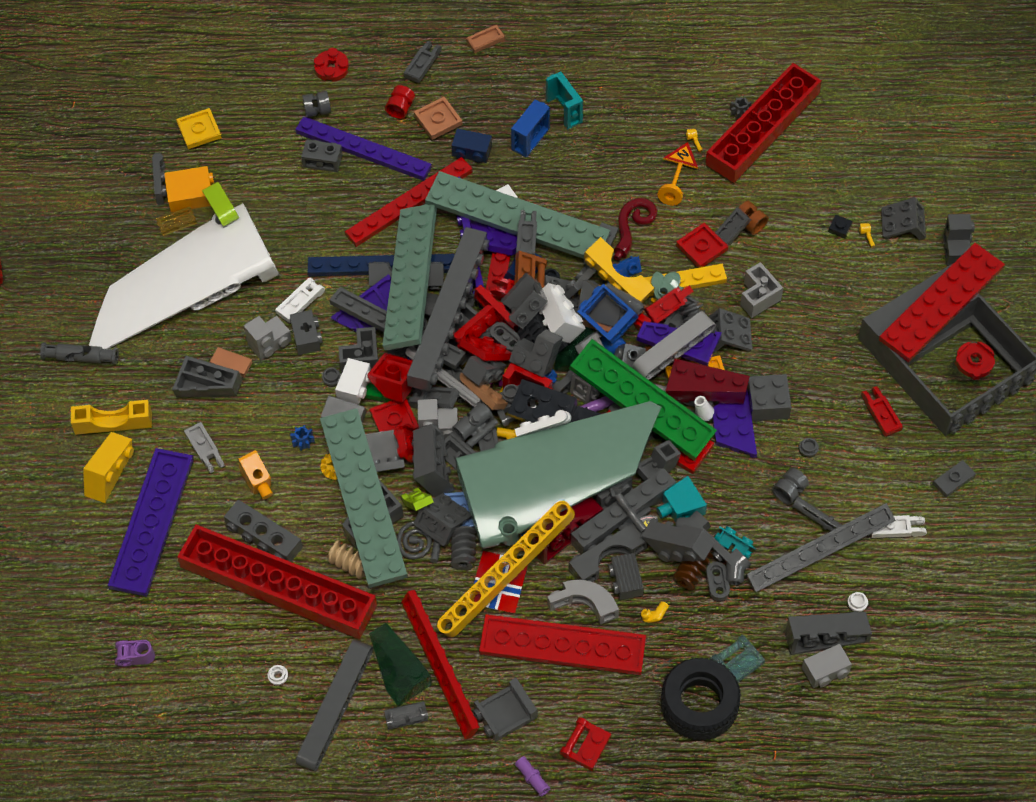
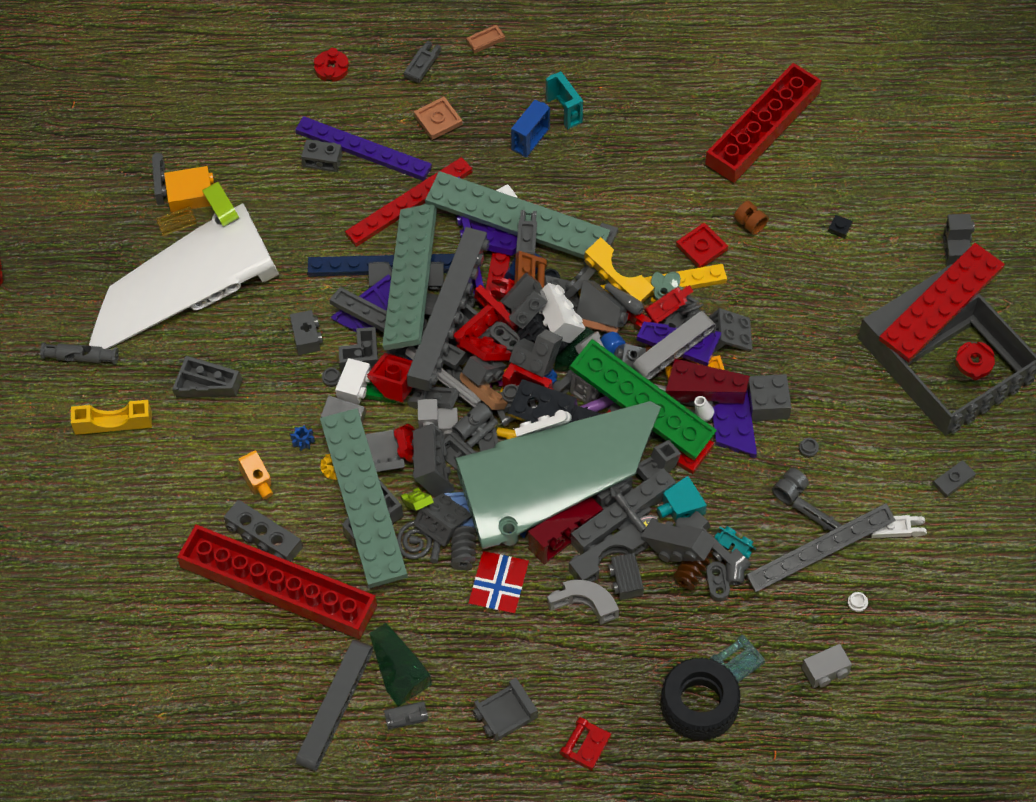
yellow wedge [83,432,134,503] -> none
dark purple plate [108,448,194,597] -> none
medium lavender piece [115,640,155,667] -> none
yellow plate [176,108,222,149] -> none
light grey hinge [184,422,225,473] -> none
nougat tile [210,347,253,378] -> none
light grey brick [244,316,292,360] -> none
white plate [268,665,288,685] -> none
white plate [275,278,325,323] -> none
dark grey wheel [302,91,331,118] -> none
tan piece [328,540,365,579] -> none
red plate [369,398,419,432] -> none
red wheel [385,85,415,119] -> none
red plate [401,590,479,739] -> none
yellow beam [437,501,575,637] -> none
dark blue brick [451,128,492,163] -> none
red plate [479,614,646,675] -> none
medium lavender pin [515,756,550,797] -> none
blue window [577,284,639,345] -> none
blue hinge [607,256,642,284] -> none
dark red plant [613,198,657,261] -> none
yellow arm [641,601,669,623] -> none
light orange piece [657,142,698,206] -> none
yellow hand [686,129,703,152] -> none
dark grey plate [715,207,751,247] -> none
dark grey gear [730,97,752,119] -> none
light grey brick [740,262,783,318] -> none
dark grey wedge [785,611,872,655] -> none
yellow hand [859,223,875,248] -> none
red hinge [861,386,903,437] -> none
dark grey bracket [882,197,926,240] -> none

